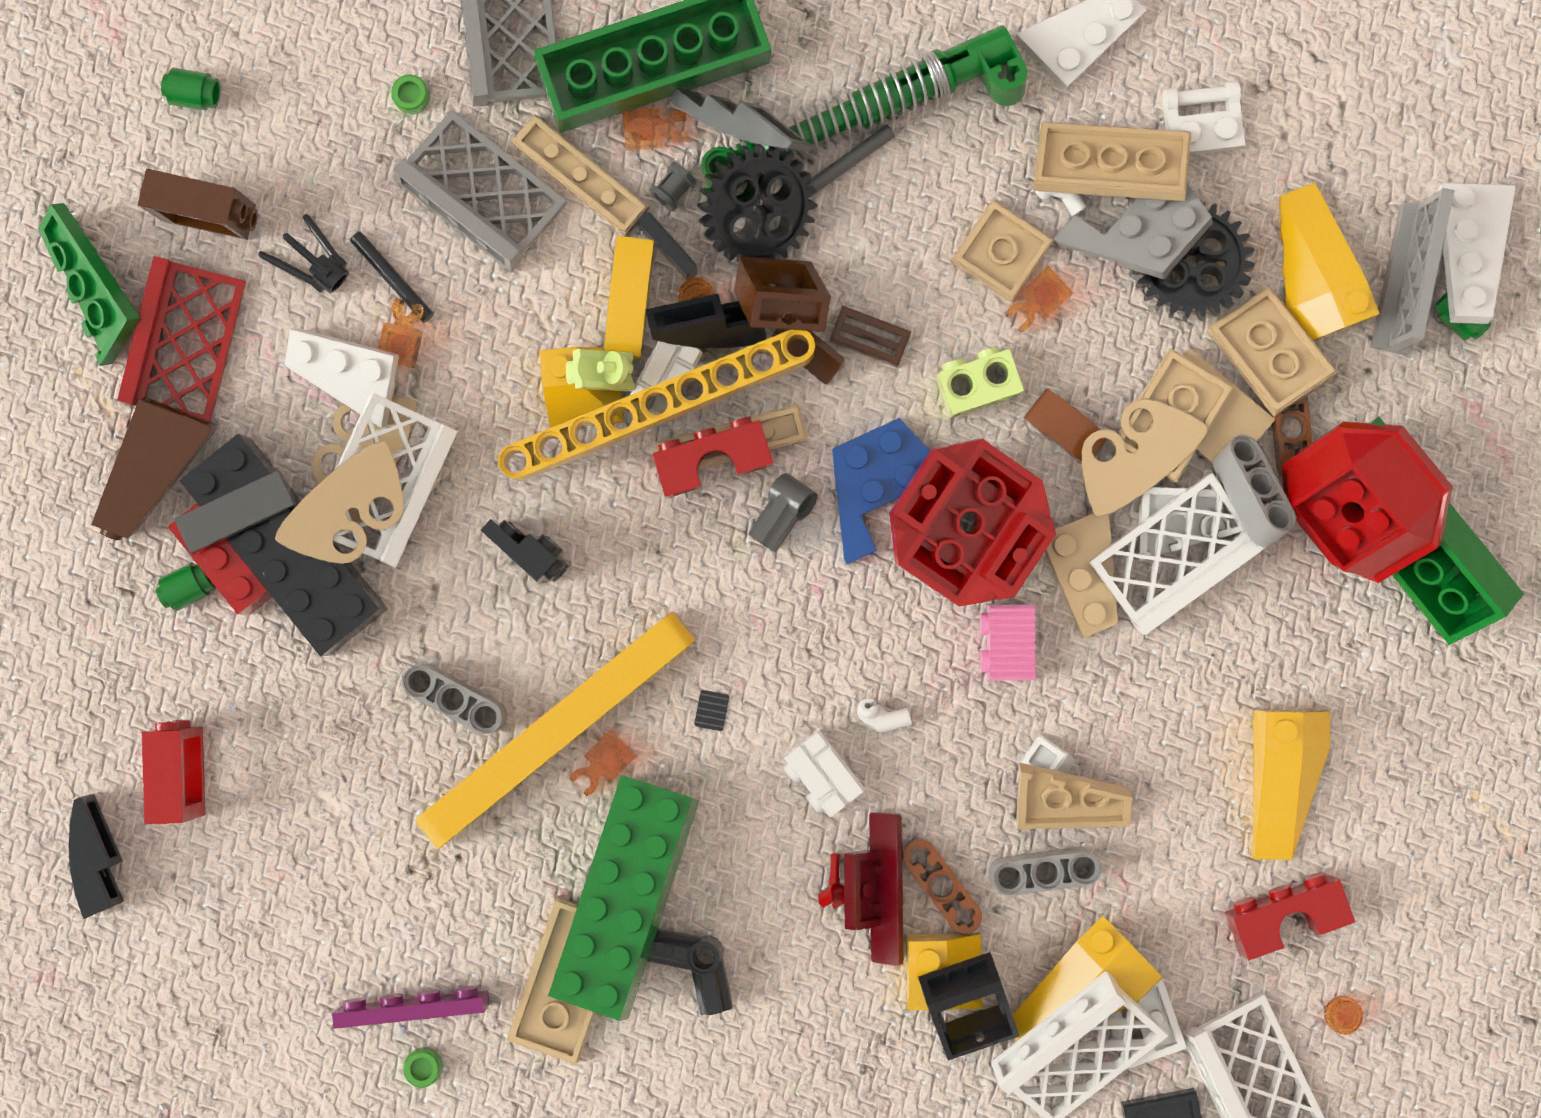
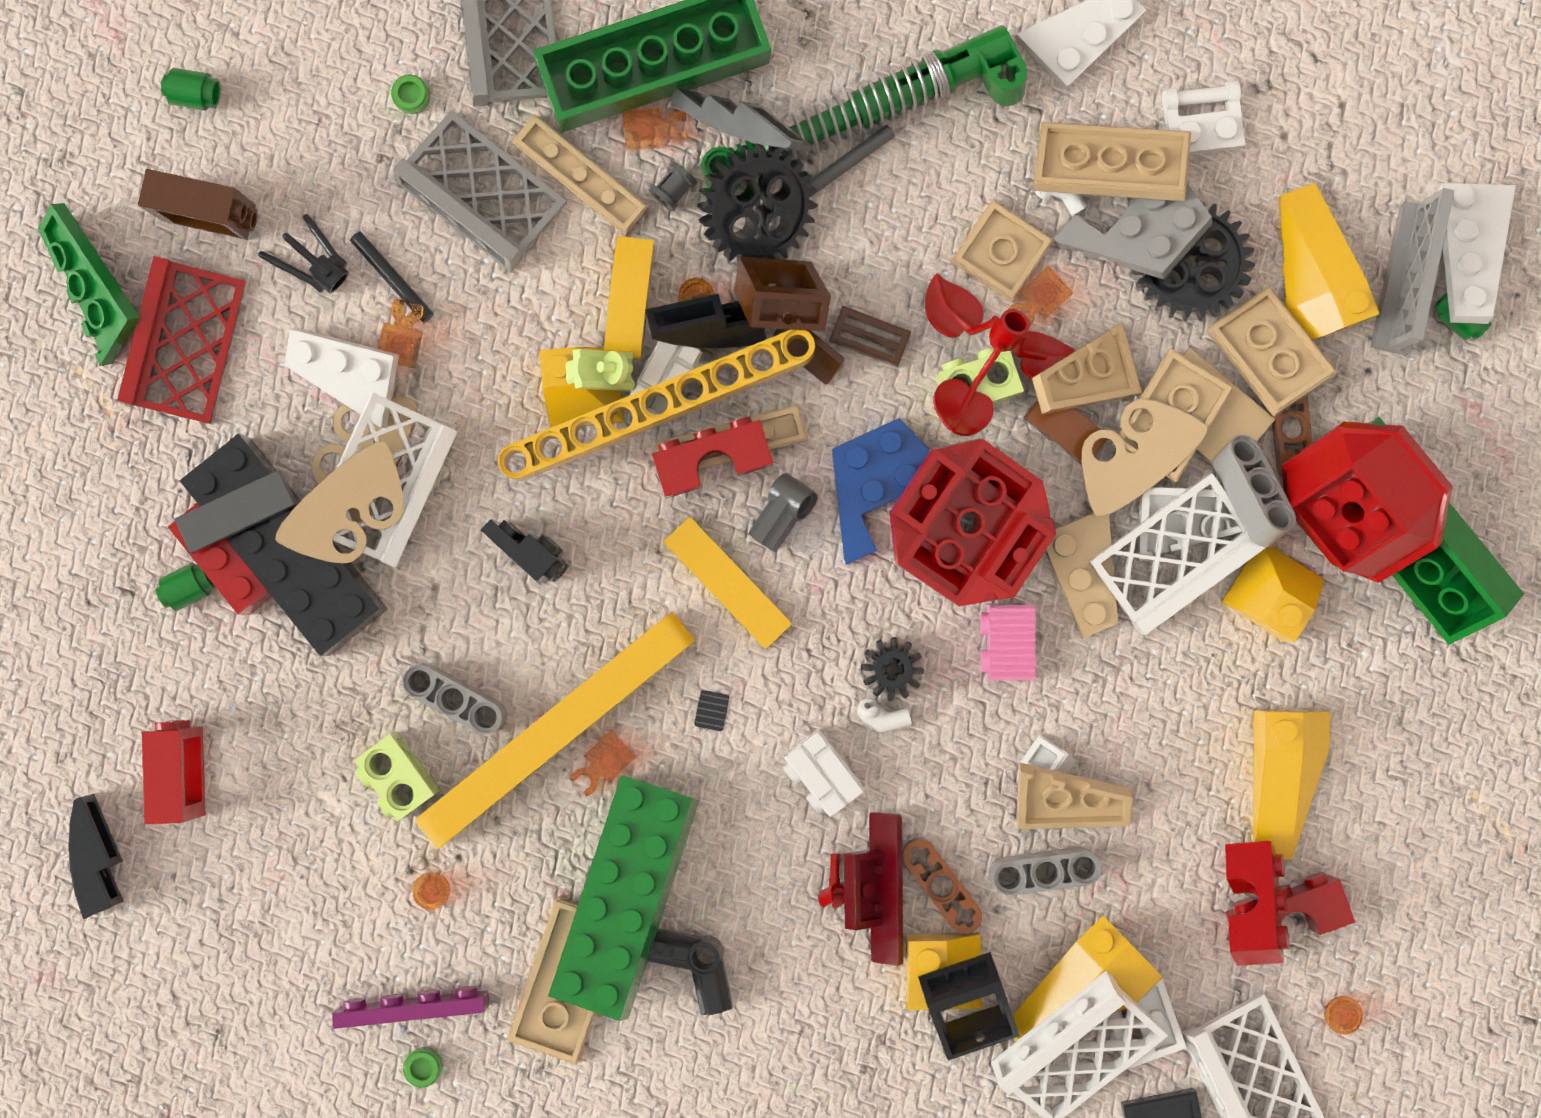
reddish brown slope [91,397,218,540] -> none
black tile [637,211,698,282] -> none
none -> yellowish green brick [353,732,441,822]
none -> clear orange plate [412,872,450,910]
none -> yellow tile [663,516,792,649]
none -> black gear [860,637,924,701]
none -> red plant [925,273,1076,436]
none -> tan wing [1032,323,1142,414]
none -> yellow slope [1221,546,1325,642]
none -> red arch [1225,841,1290,966]

